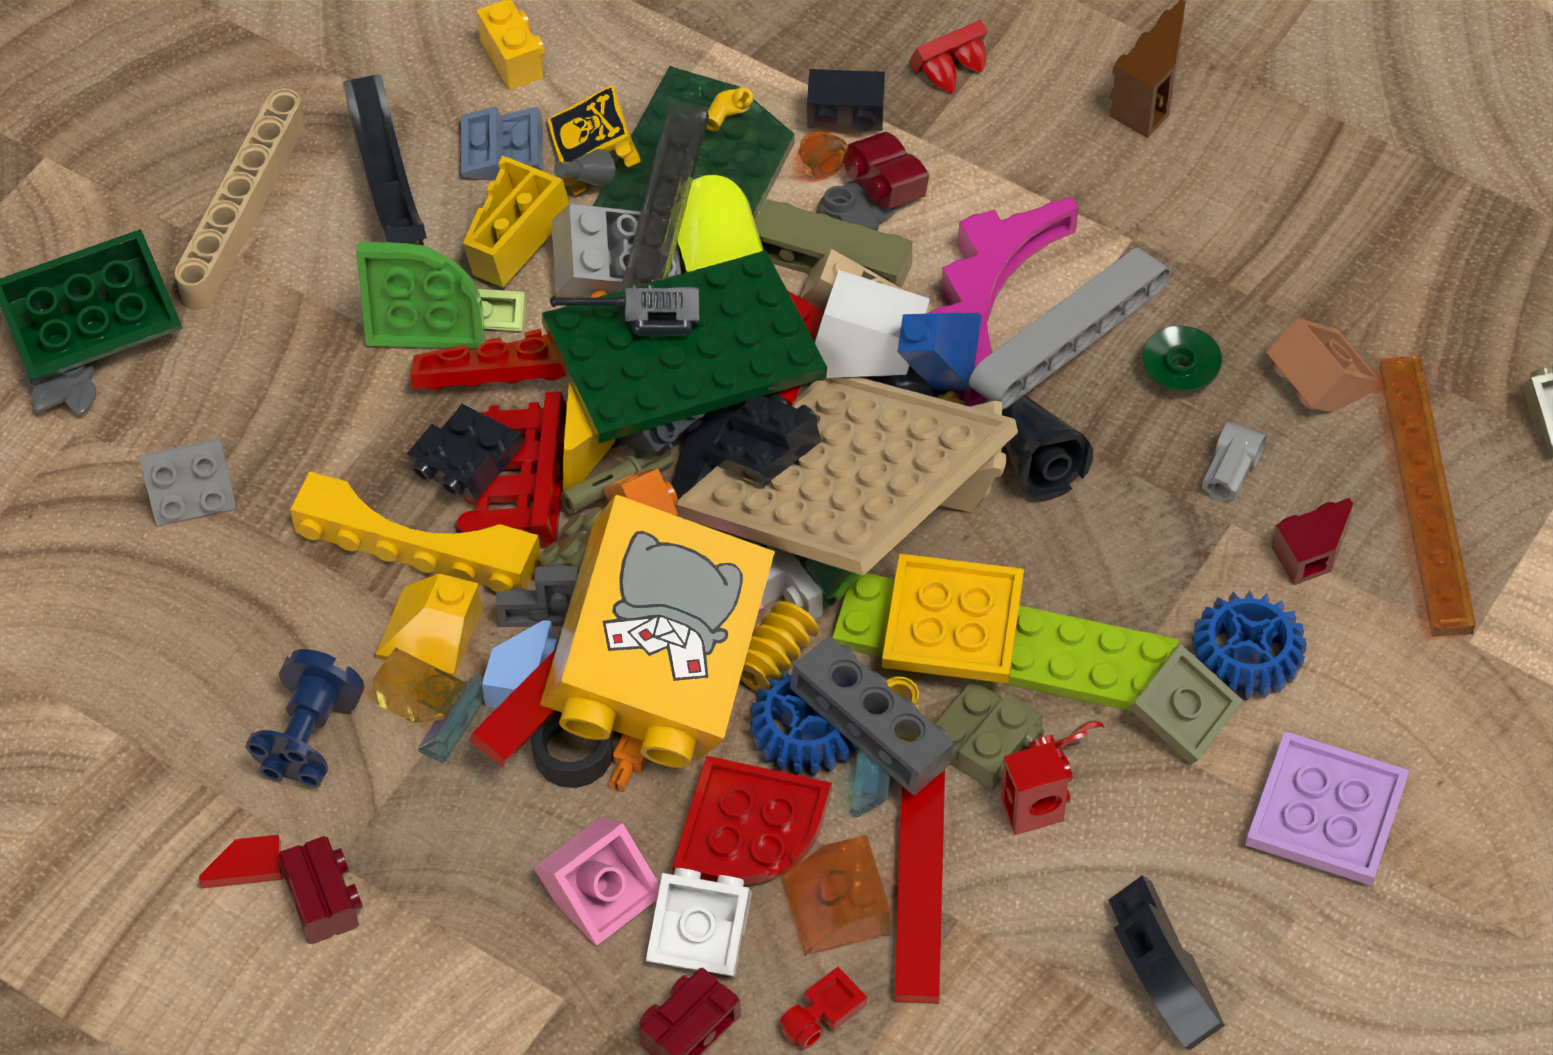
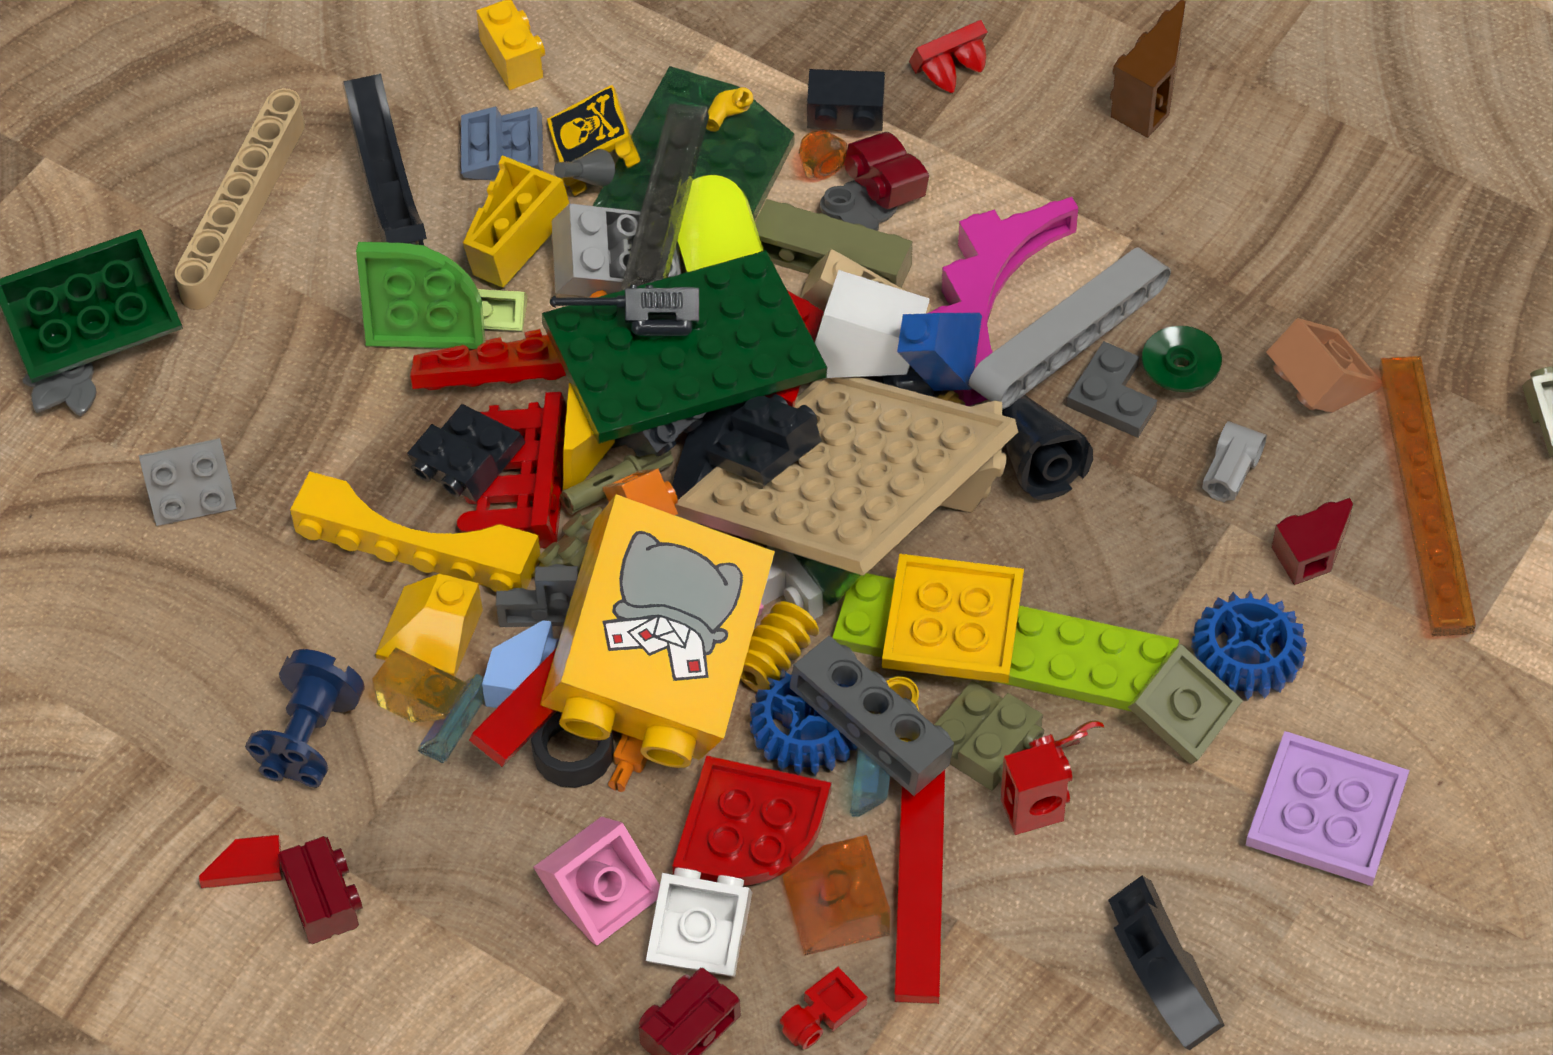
none -> dark grey plate [1067,341,1157,438]

